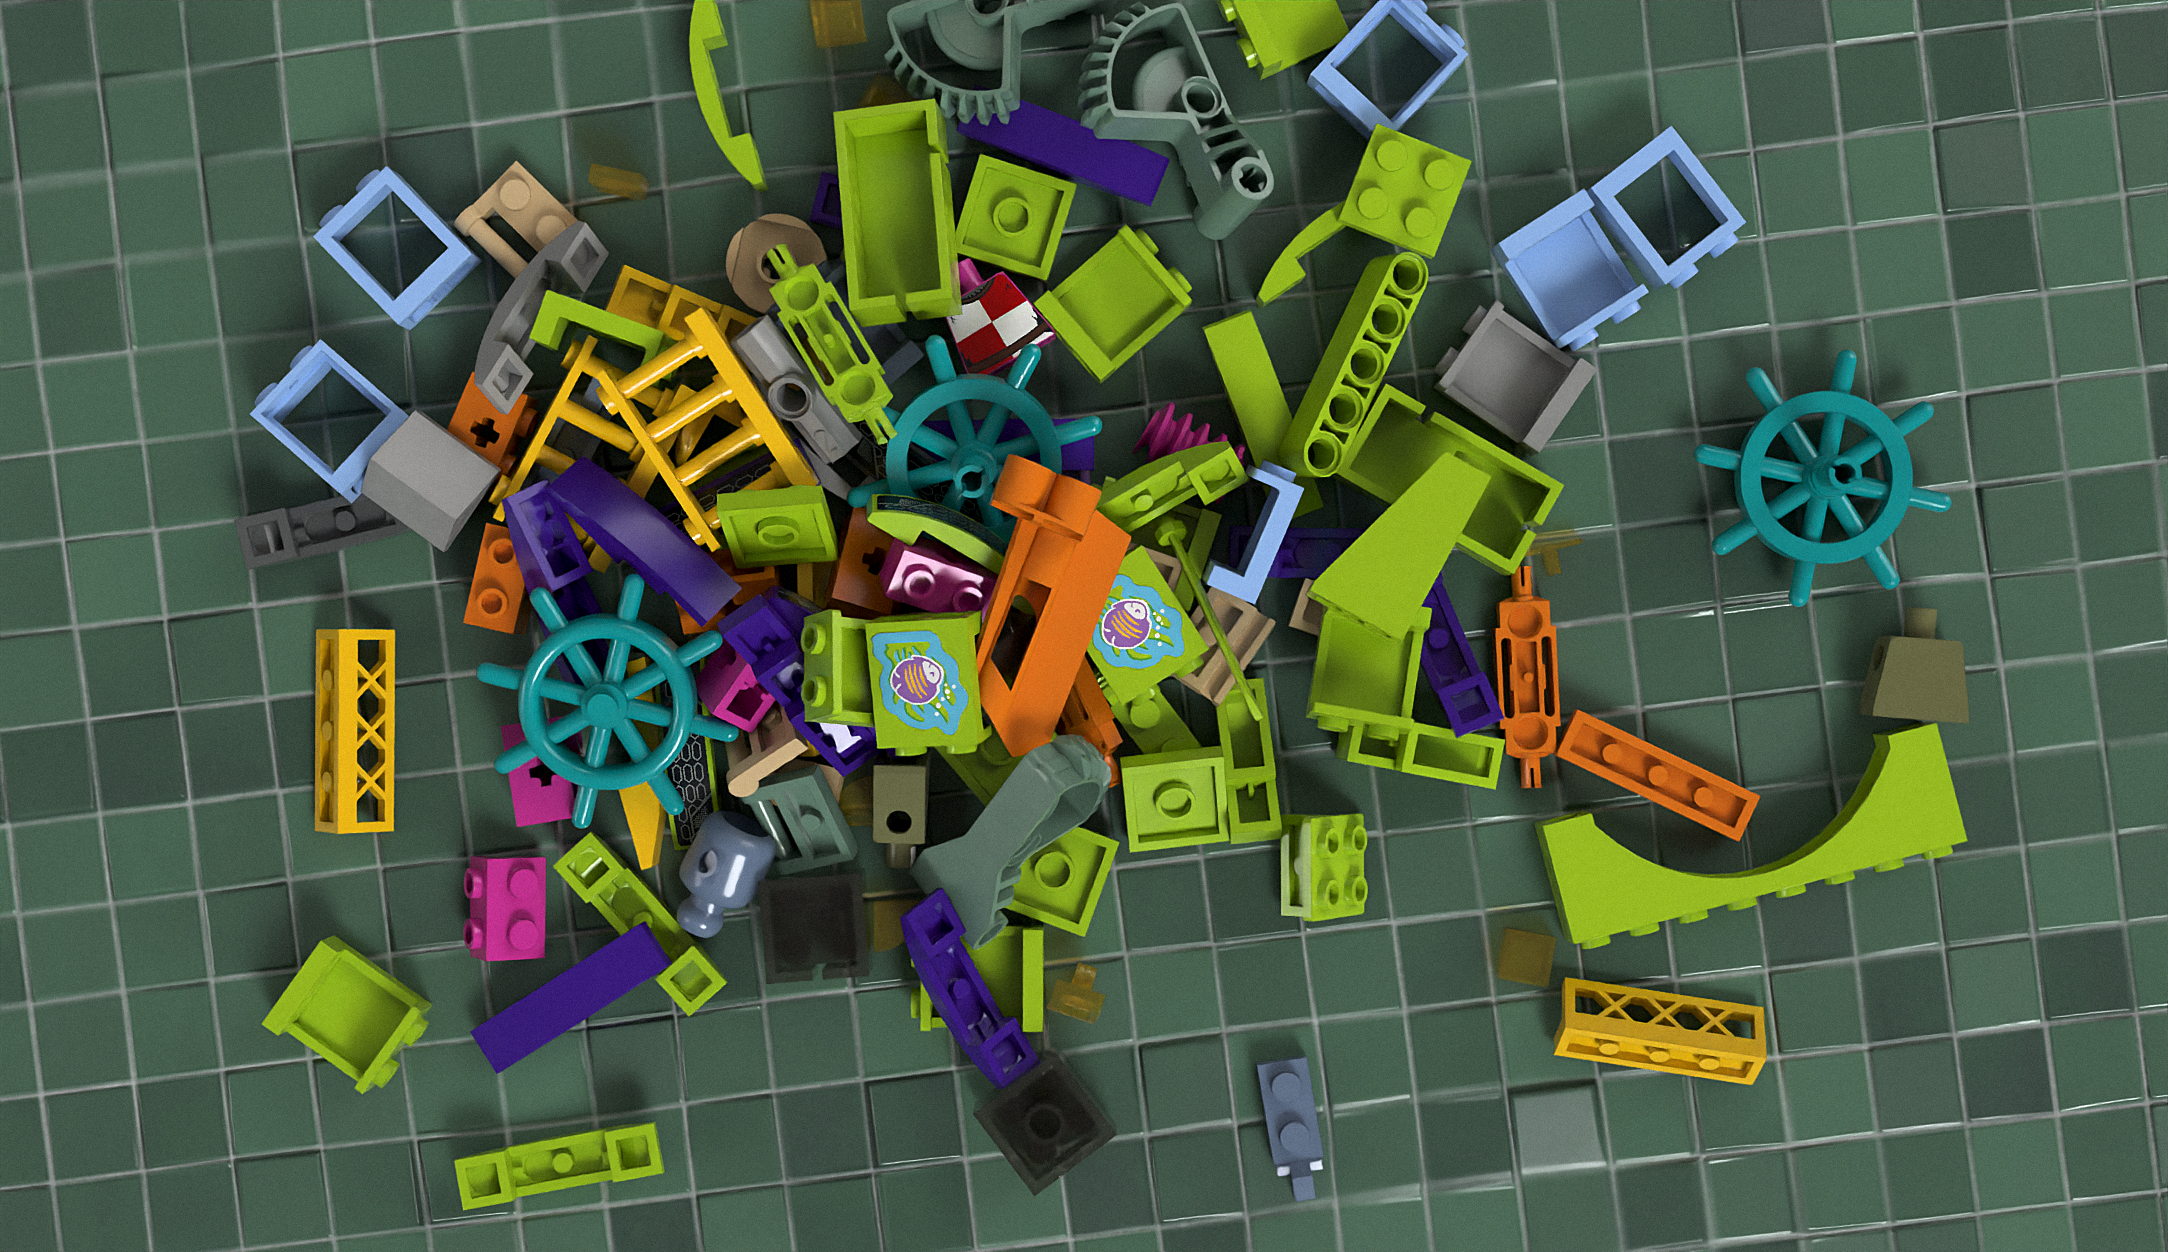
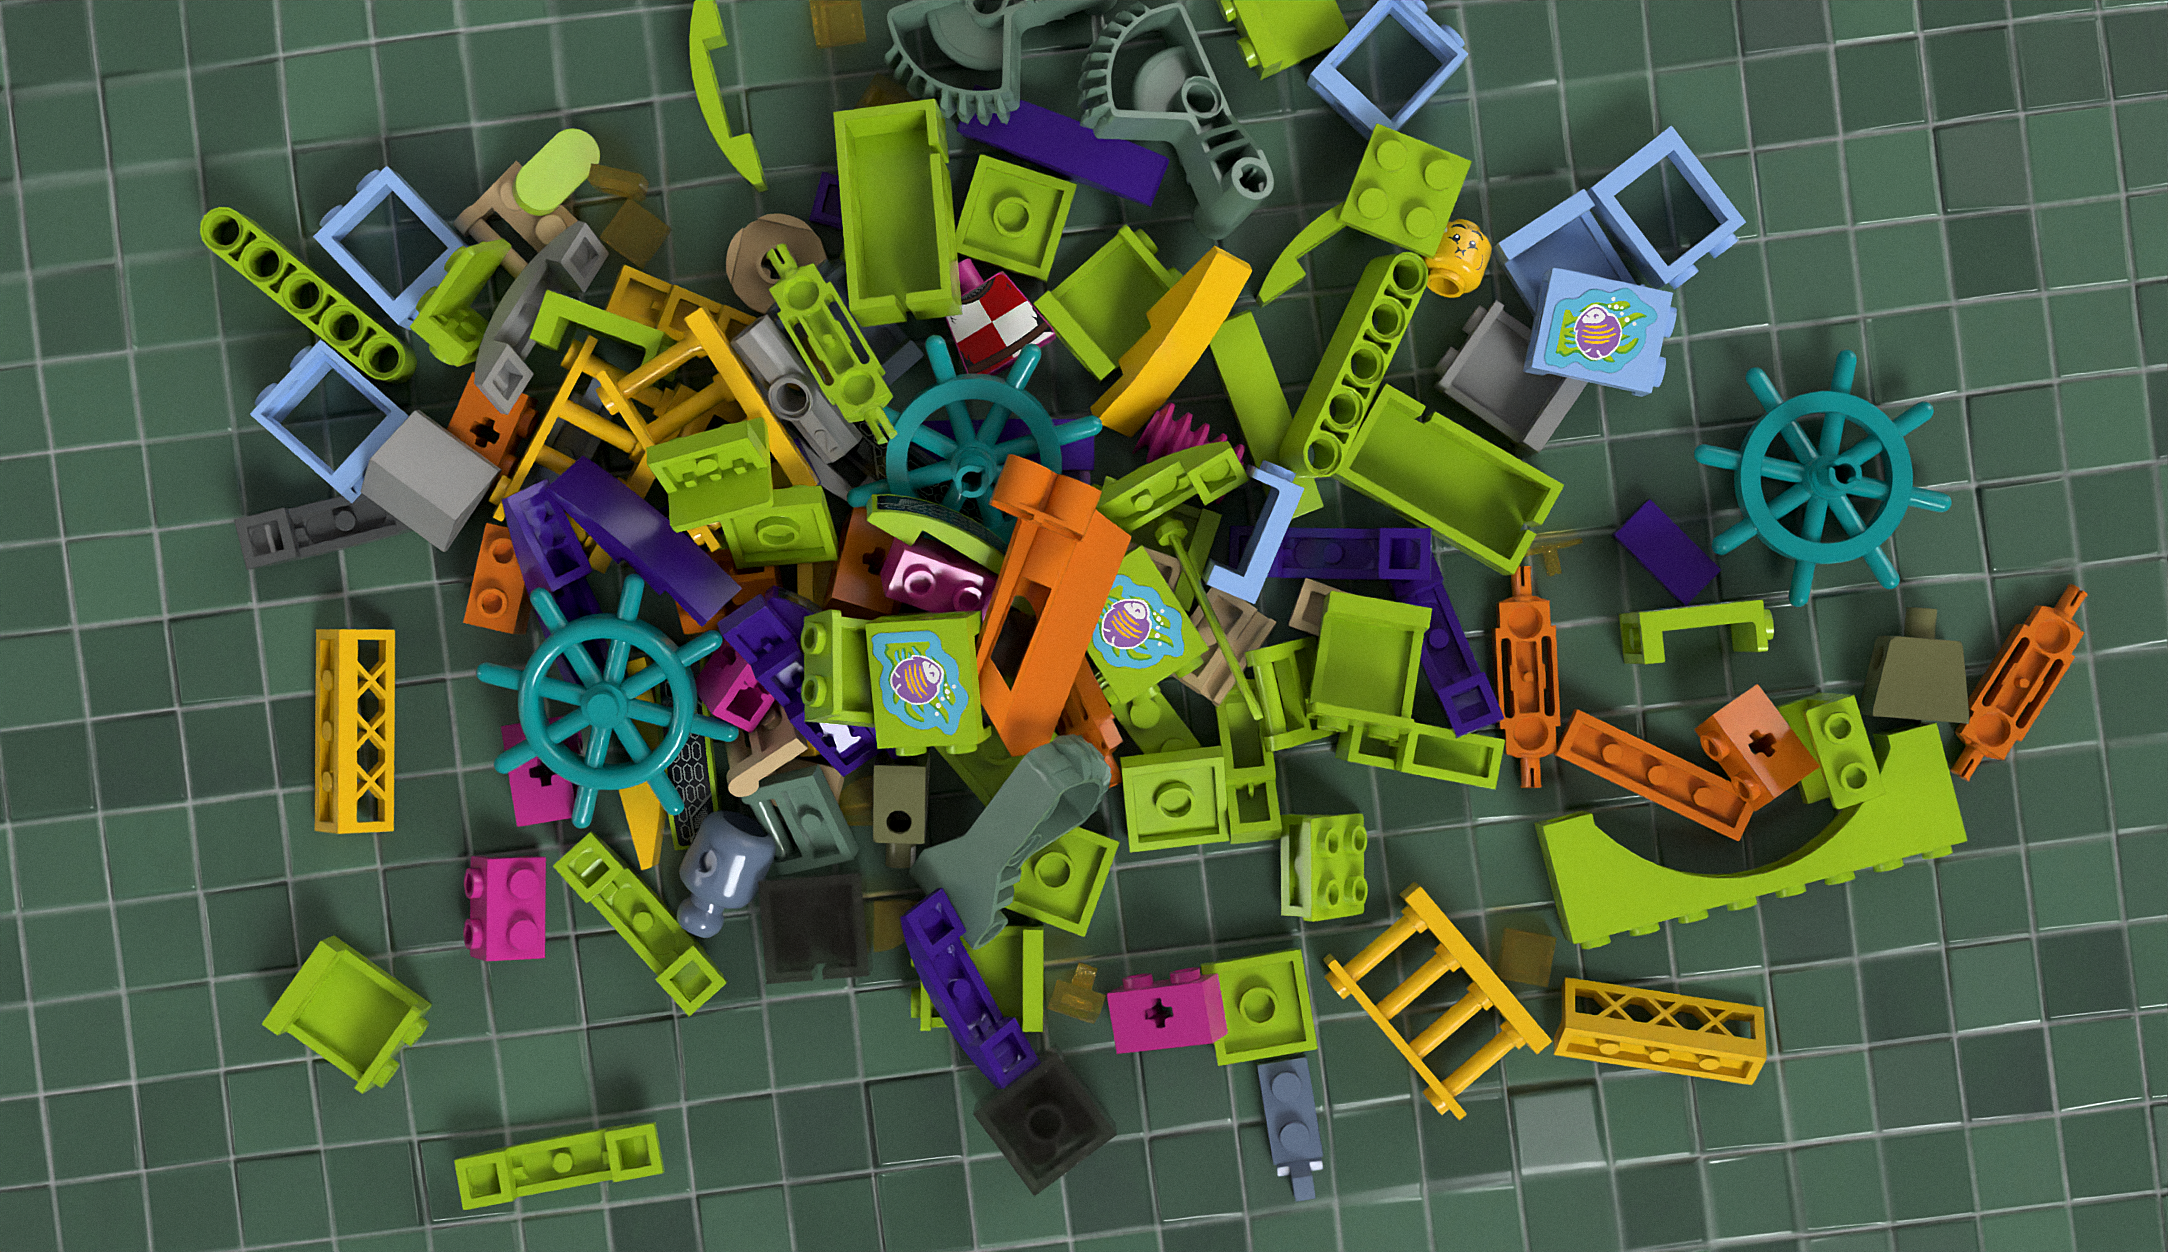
dark purple slope [470,921,672,1074] -> none
lime slope [1305,451,1492,645] -> none
none -> lime beam [200,207,417,385]
none -> lime bracket [409,238,512,367]
none -> lime tile [512,128,600,216]
none -> clear yellow tile [599,198,672,270]
none -> lime bracket [646,417,774,533]
none -> yellow slope [1090,245,1252,438]
none -> dark pink brick [1107,967,1228,1054]
none -> lime plate [1200,947,1318,1066]
none -> lime plate [1244,636,1337,752]
none -> yellow fence [1323,882,1553,1121]
none -> yellow head [1420,219,1492,298]
none -> panel [1523,267,1677,397]
none -> dark purple tile [1611,499,1721,606]
none -> lime panel [1619,600,1774,664]
none -> orange brick [1694,684,1820,812]
none -> lime panel [1776,692,1886,809]
none -> orange piece [1950,584,2088,782]

